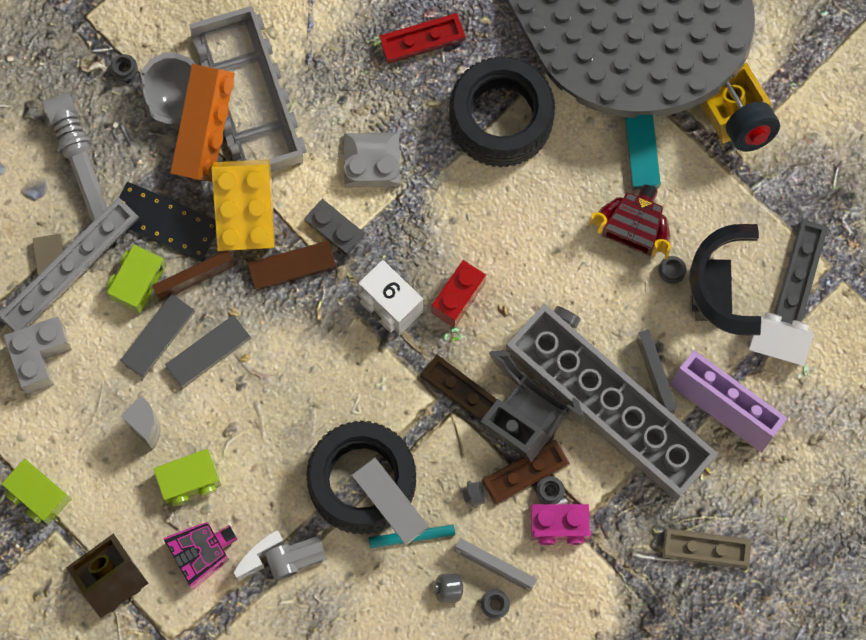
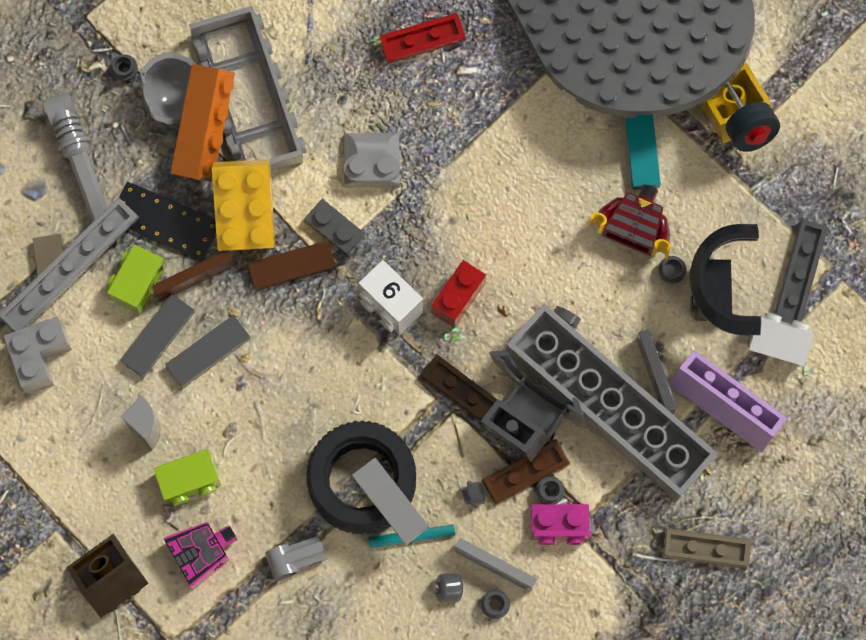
lime brick [1,458,72,525] -> none
white slope [234,530,285,581] -> none
black tyre [449,56,555,167] -> none

